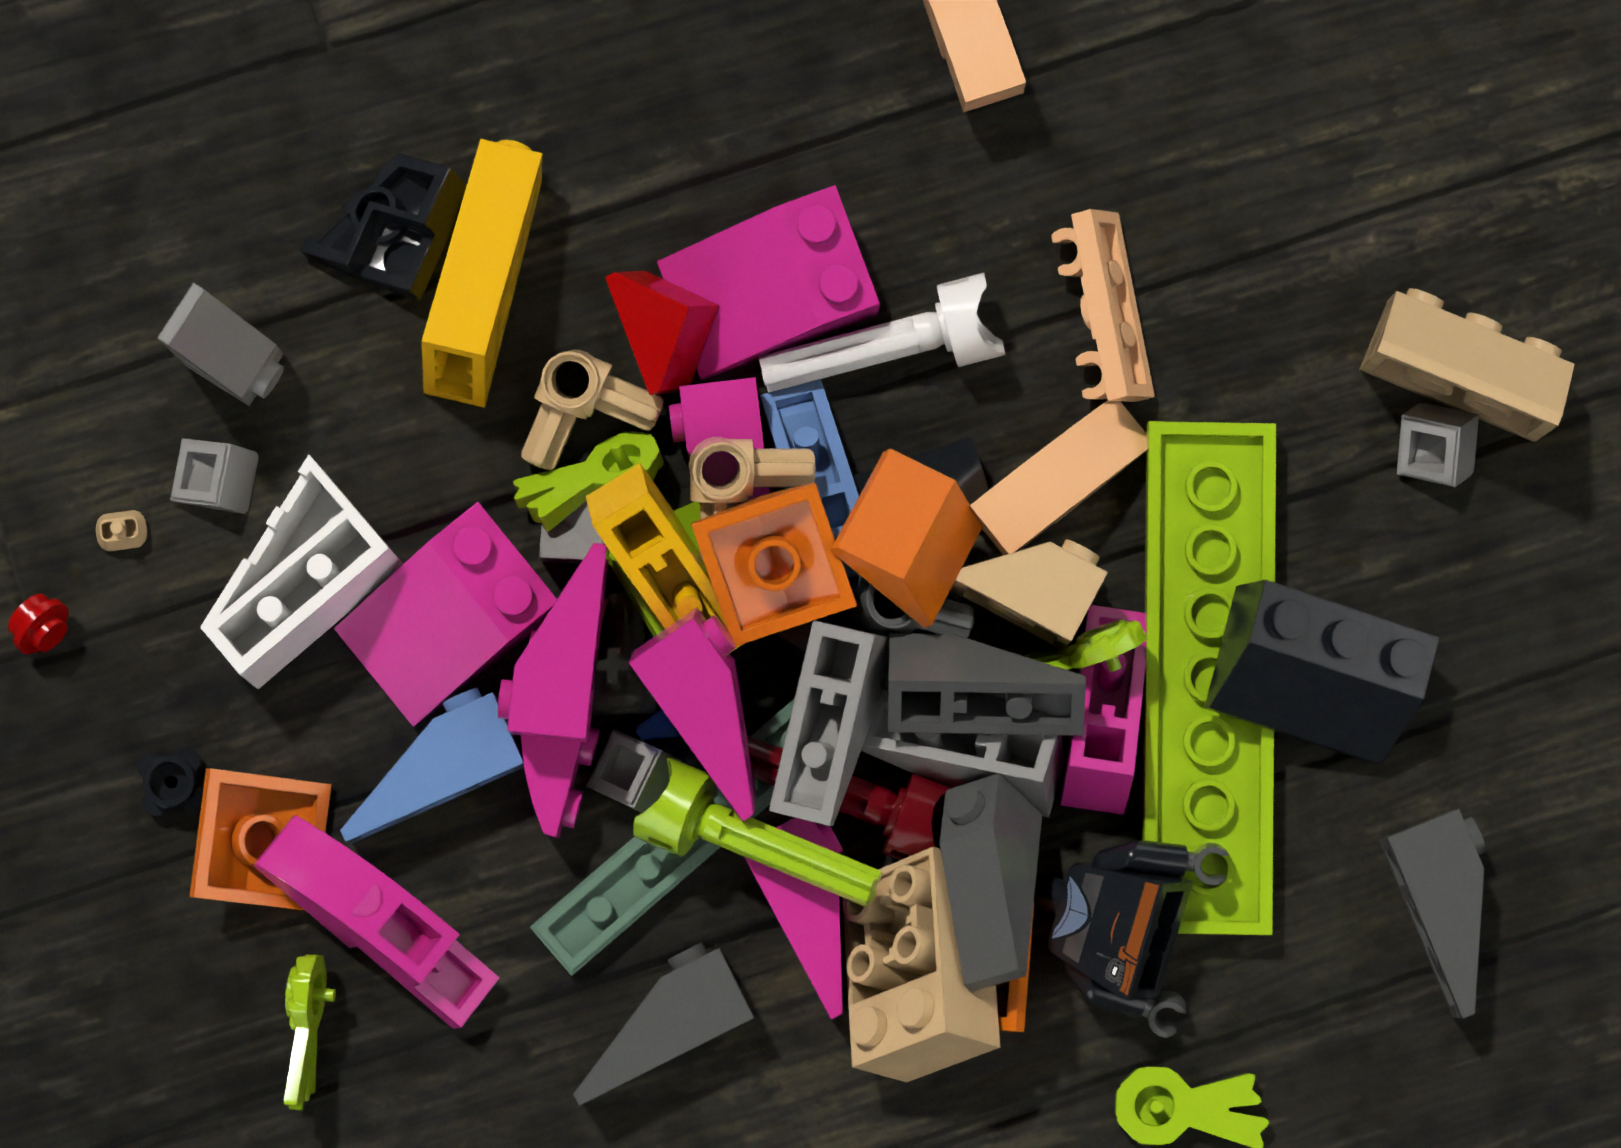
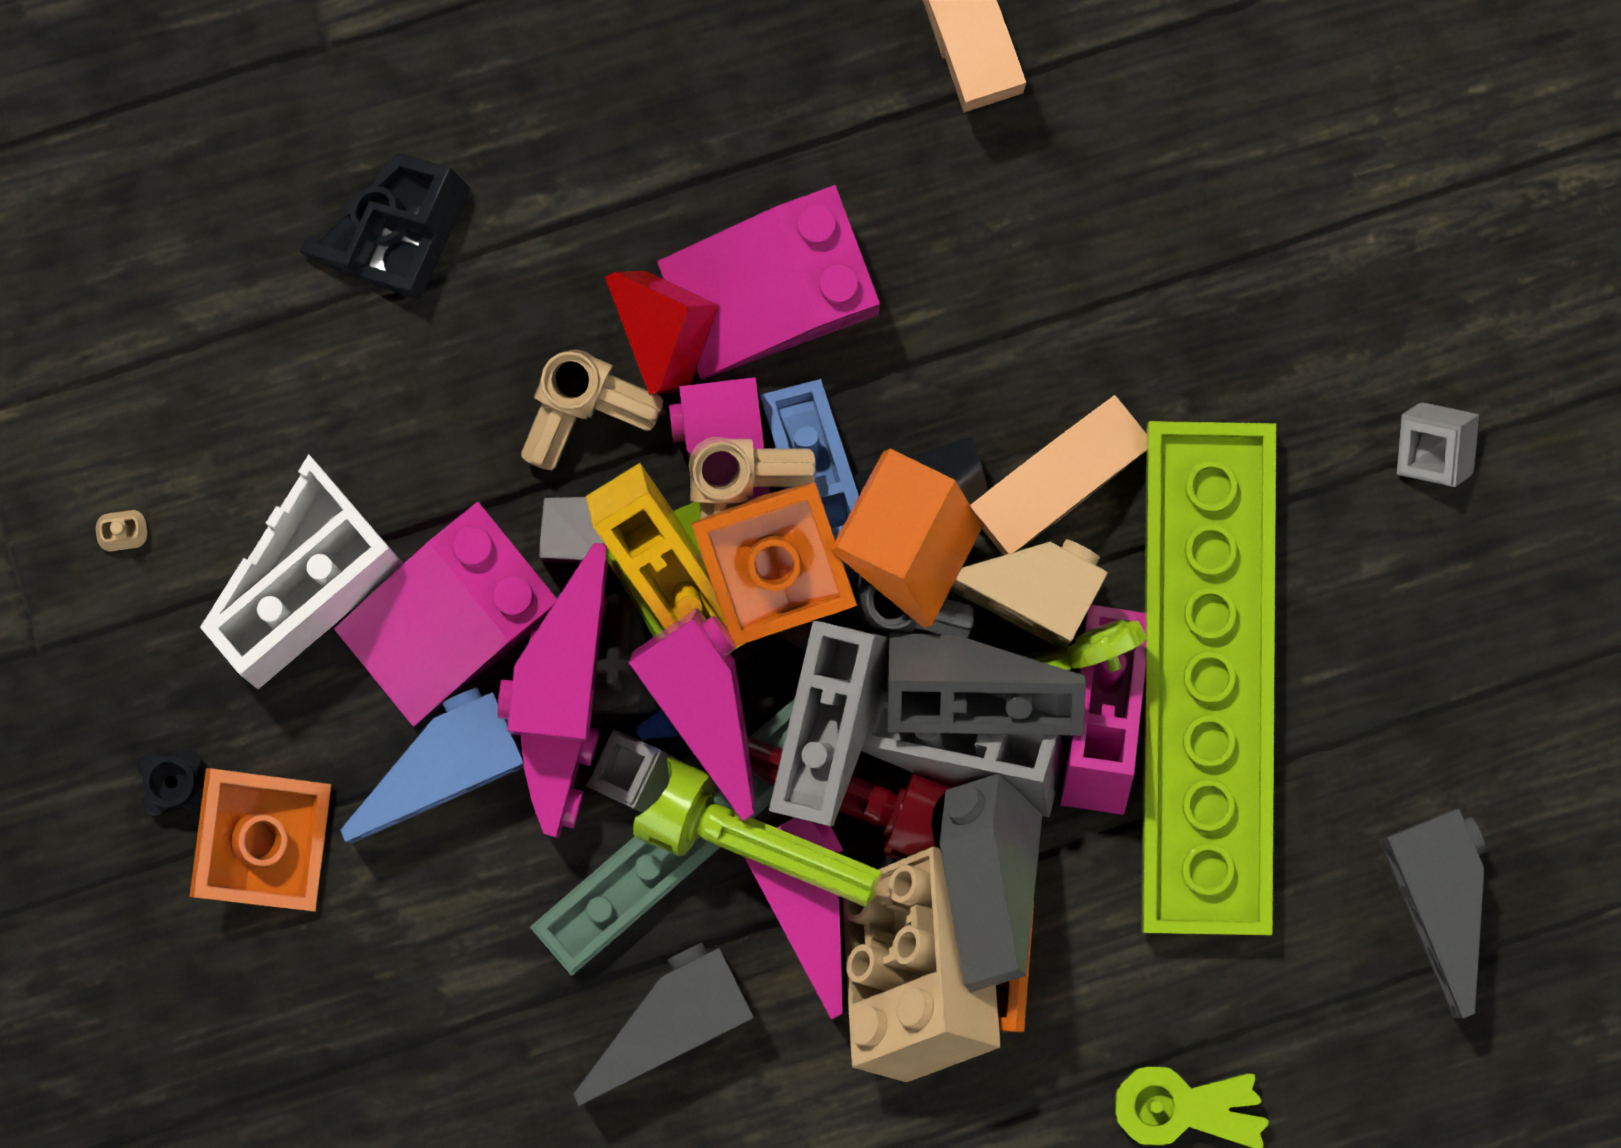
red plate [8,594,69,654] -> none
light grey slope [158,283,284,407] -> none
light grey slope [170,438,259,514] -> none
dark pink slope [253,815,500,1029] -> none
lime piece [284,954,336,1110] -> none
yellow slope [422,139,542,408] -> none
lime piece [513,431,664,532] -> none
white piece [759,272,1005,393] -> none
black torso [1034,840,1230,1038] -> none
light nougat plate [1051,209,1155,402] -> none
black slope [1204,580,1439,764] -> none
tan slope [1359,288,1575,442] -> none

